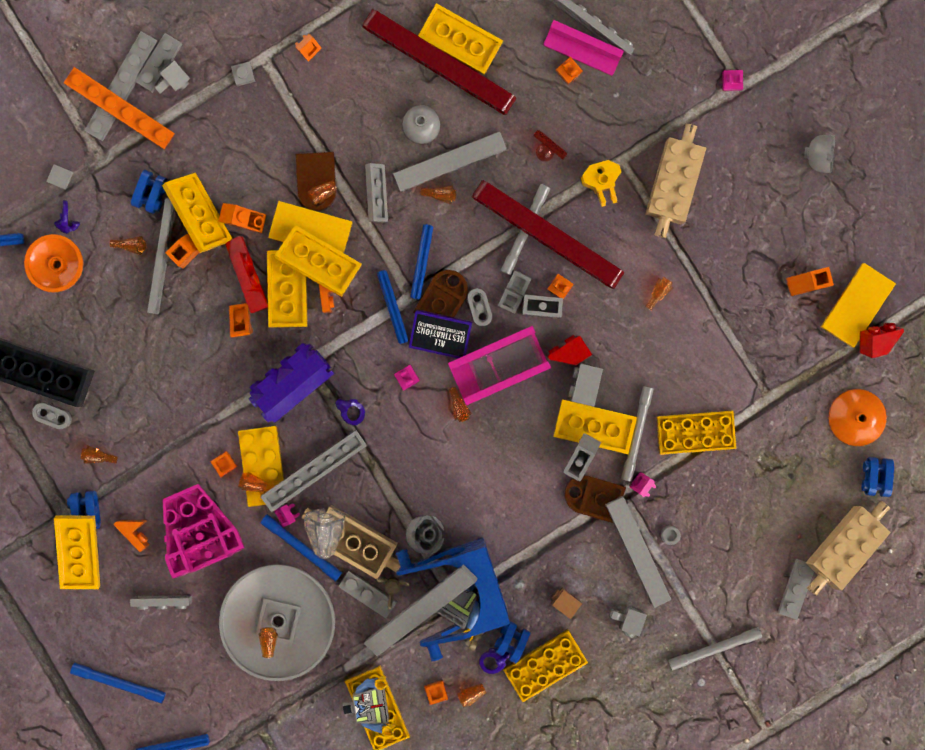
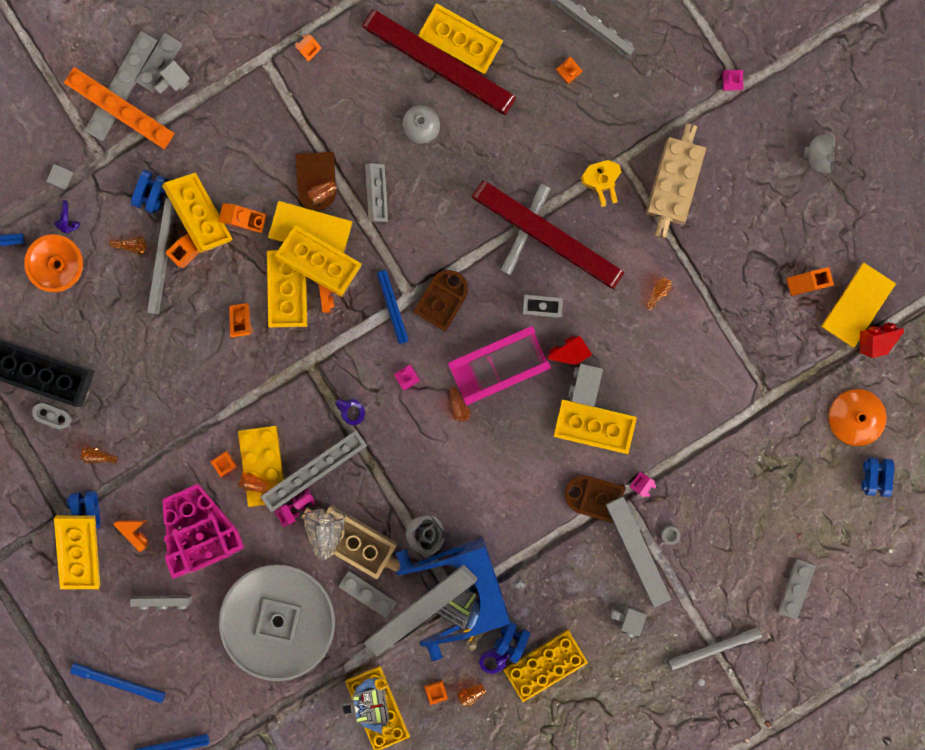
red bracket [225,236,268,313] -> none
light grey plate [231,61,256,86] -> none
dark purple brick [249,343,335,423] -> none
clear orange cone [258,627,278,658] -> none
blue piece [260,514,343,582] -> none
dark tan plant [377,577,410,609] -> none
light grey tile [393,132,507,192] -> none
black tile [409,310,473,358] -> none
blue axle [411,224,433,300] -> none
clear orange cone [420,185,456,205] -> none
light grey plate [468,288,492,326] -> none
light grey slope [498,270,532,314] -> none
clear red tile [533,130,568,162] -> none
dark pink panel [544,20,624,76] -> none
orange tile [547,274,574,299] -> none
medium nougat brick [551,587,582,619] -> none
light grey brick [563,433,601,481] -> none
light grey piece [621,386,654,482] -> none
yellow tile [656,411,736,455] -> none
tan brick [805,501,891,596] -> none
none -> dark pink tile [291,487,315,511]

